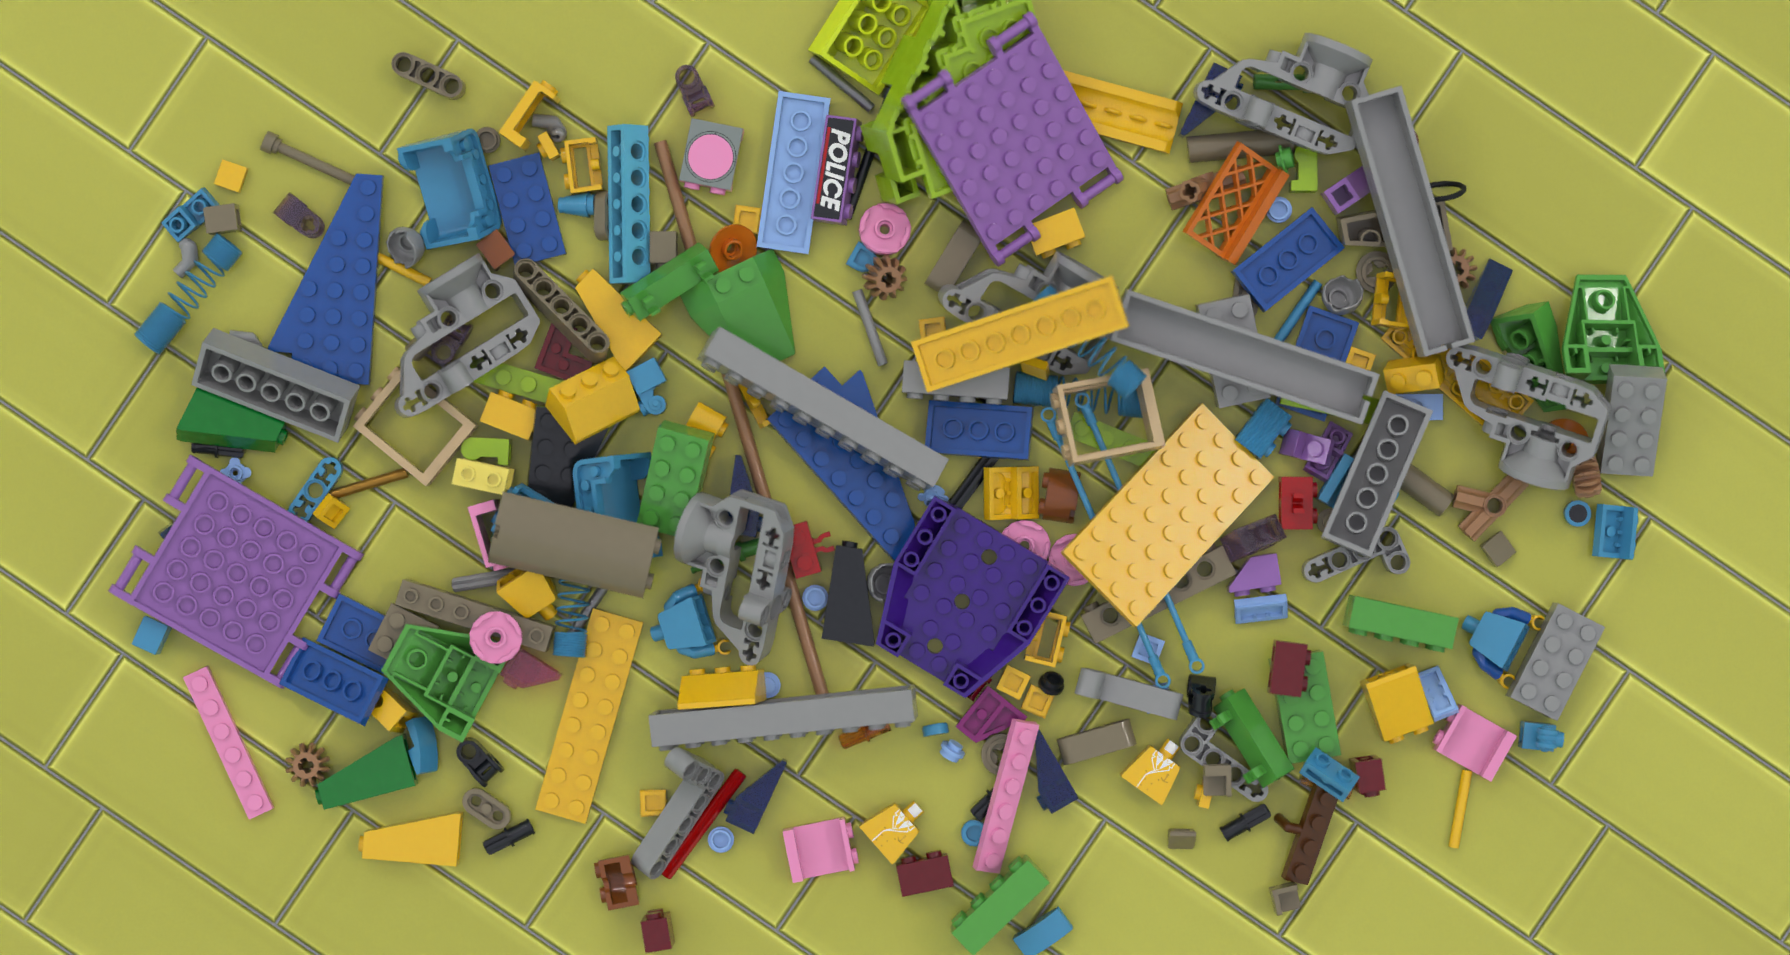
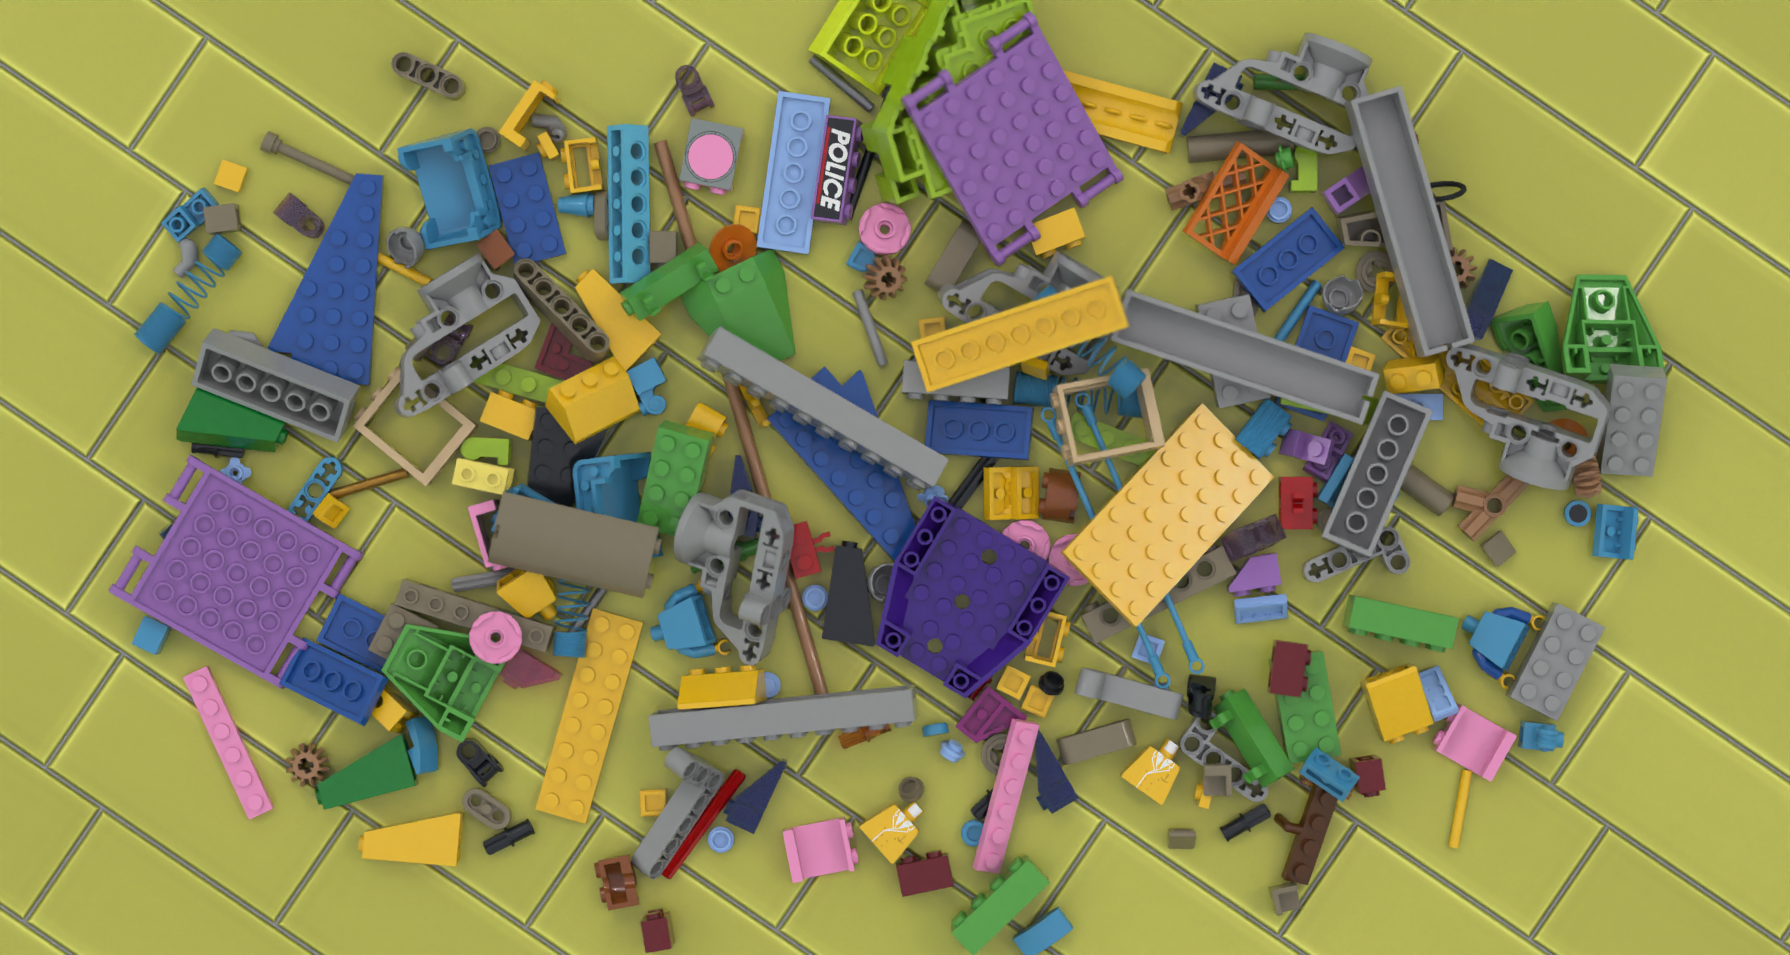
none -> dark tan plate [899,777,924,803]

